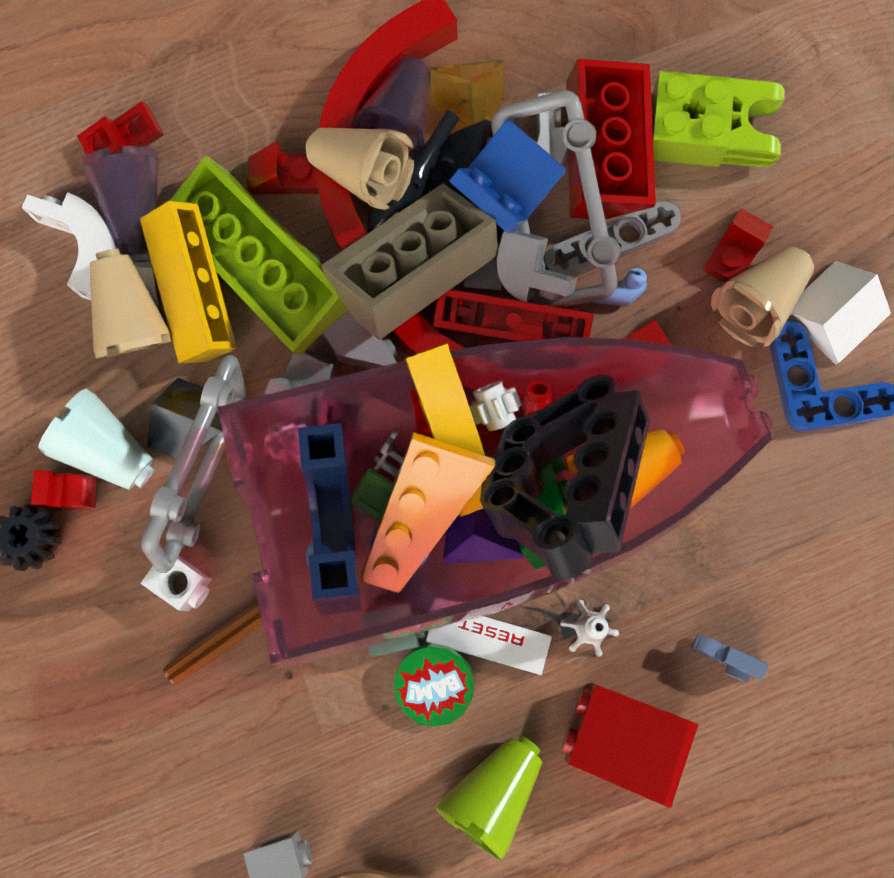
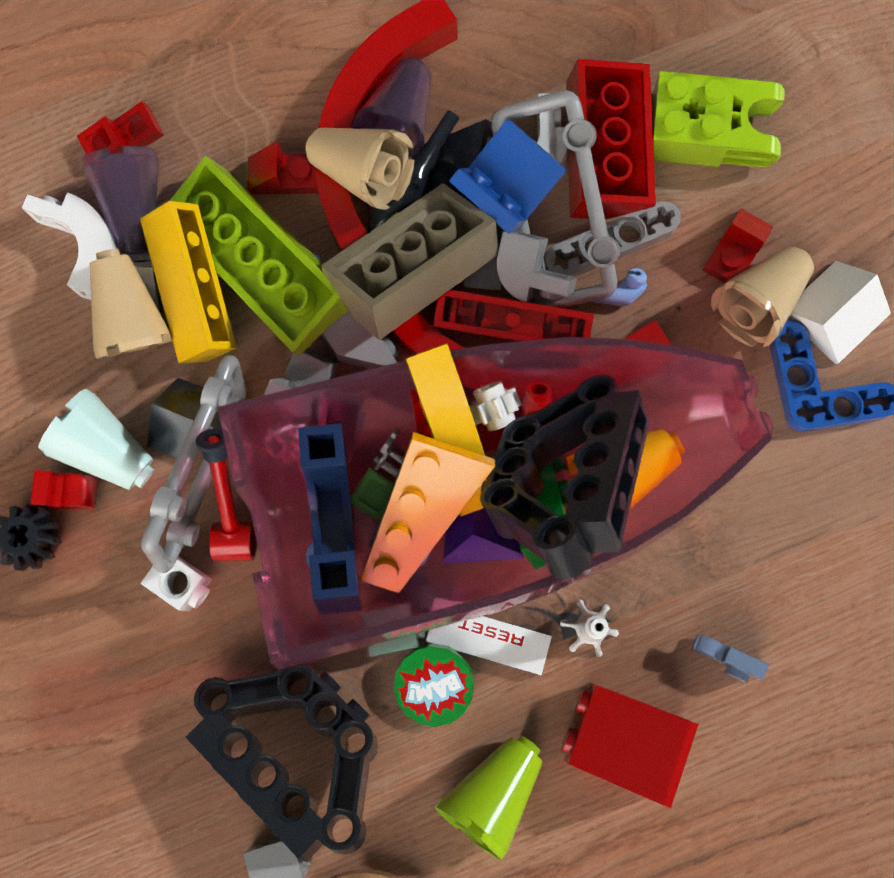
dark orange axle [163,602,270,685] -> none
clear yellow slope [430,60,505,131] -> none
none -> black brick [185,662,378,863]
none -> red piece [196,428,257,561]

